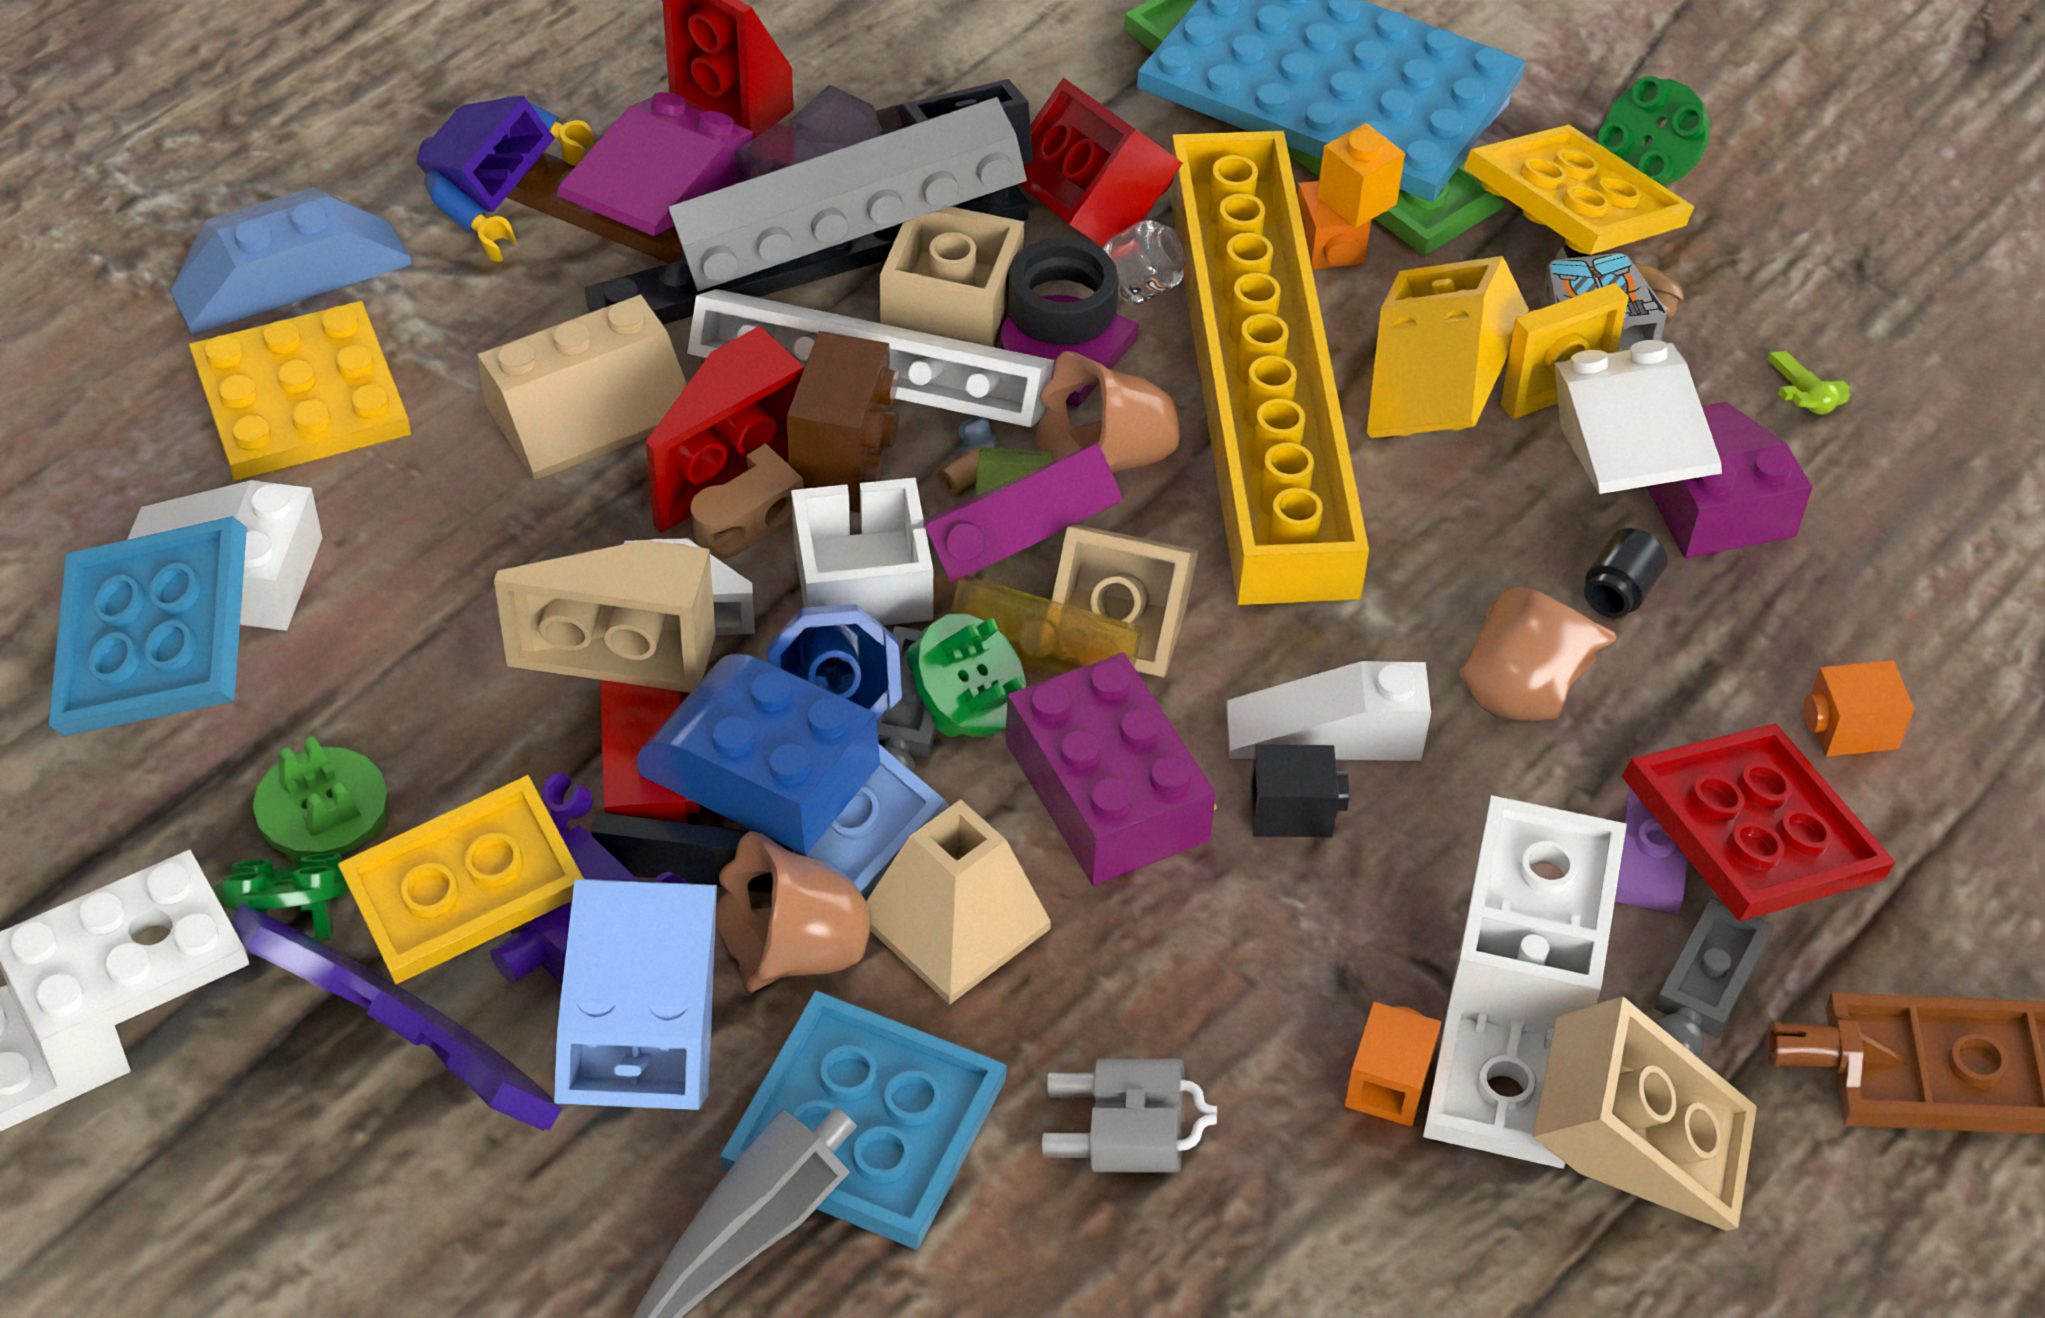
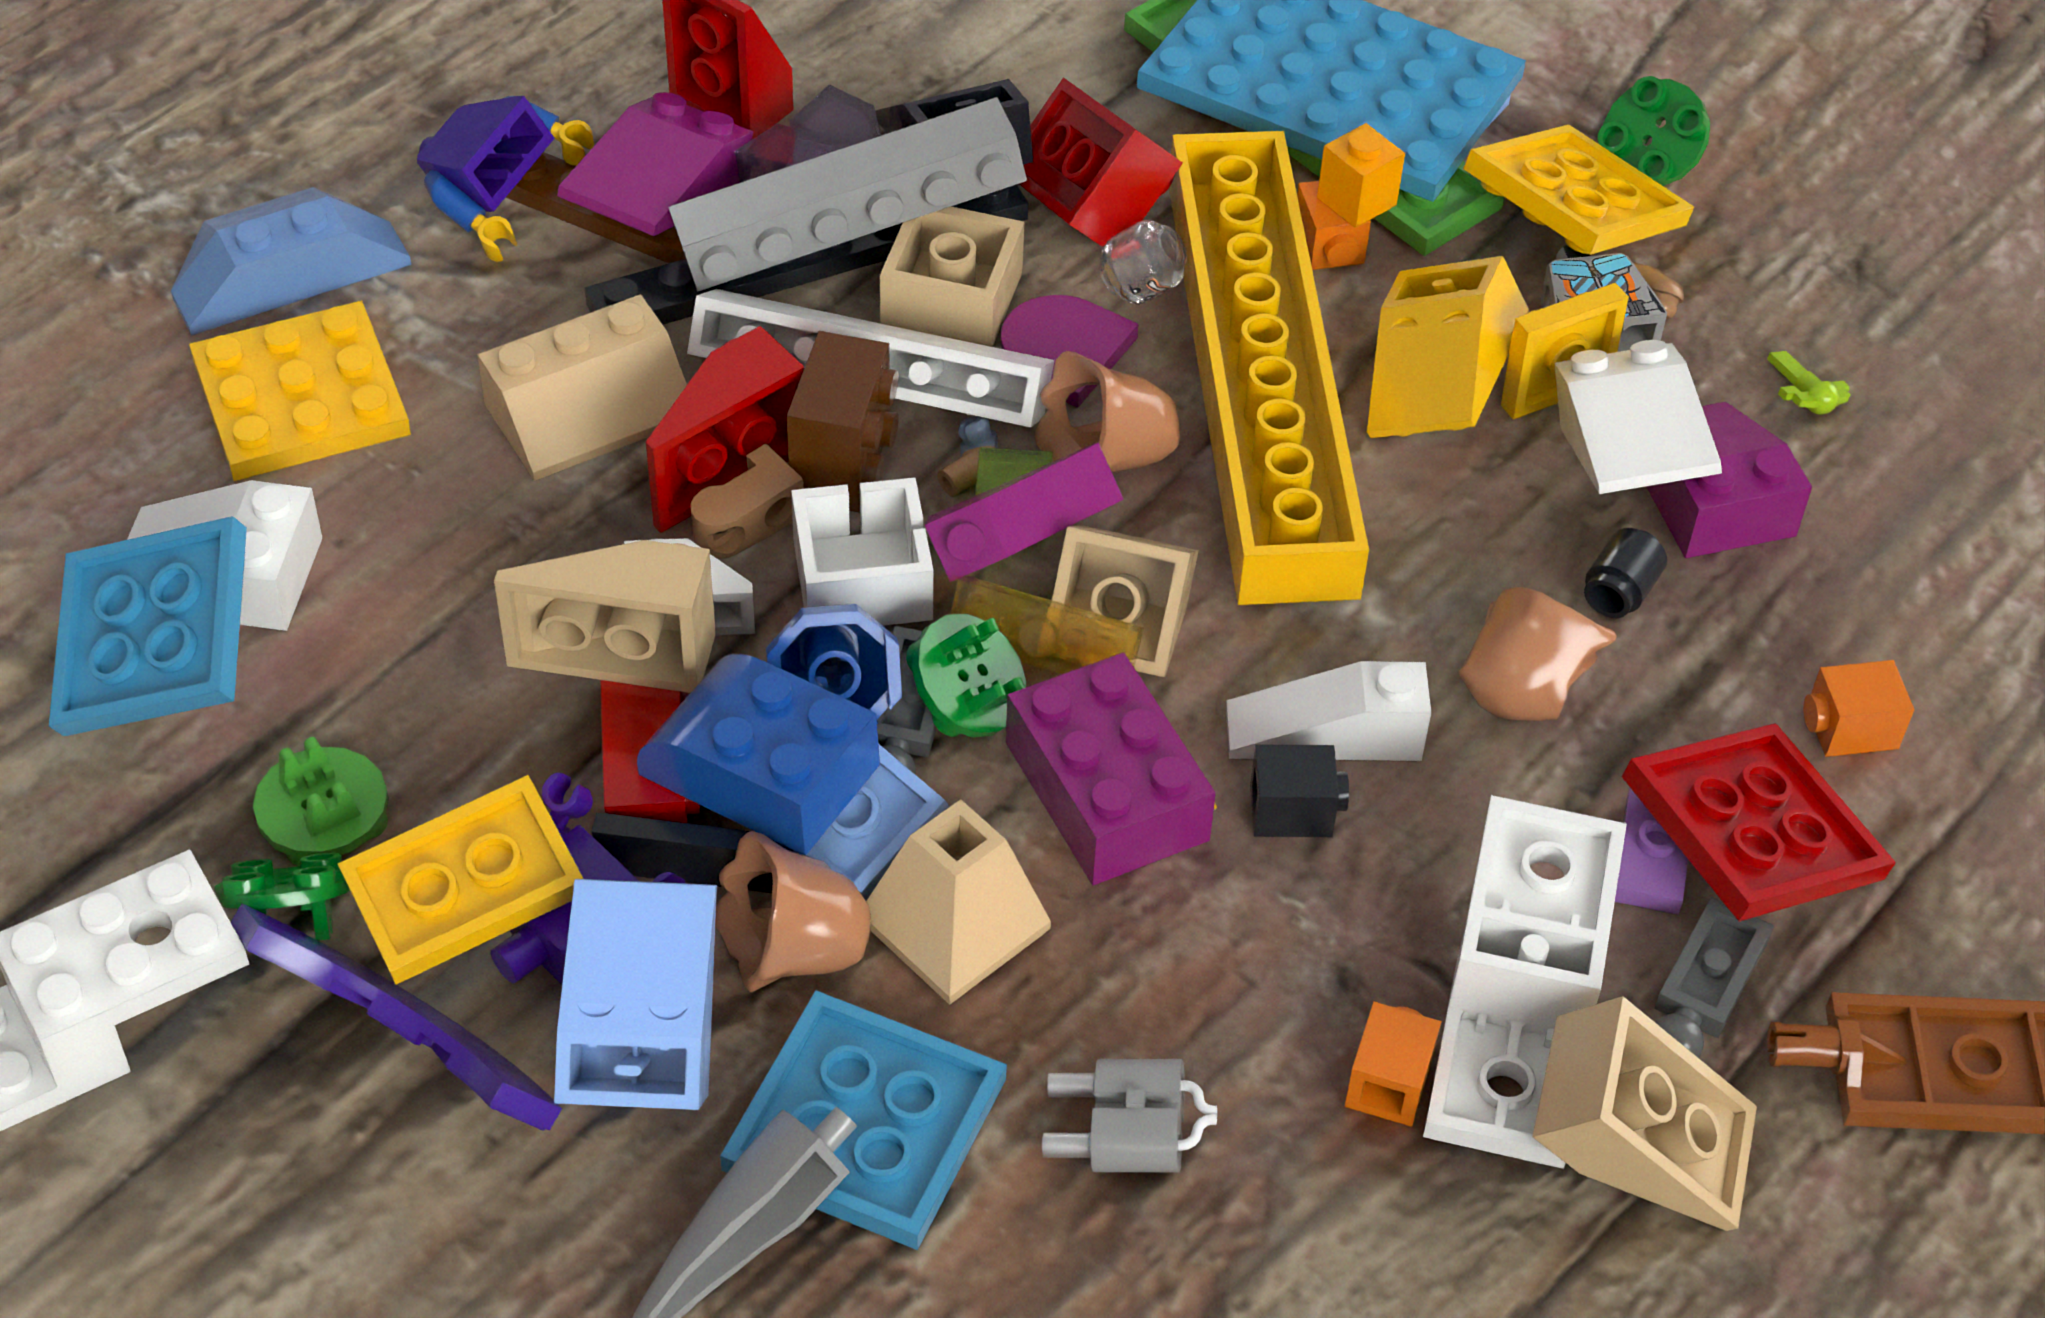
black tyre [1008,238,1119,345] -> none

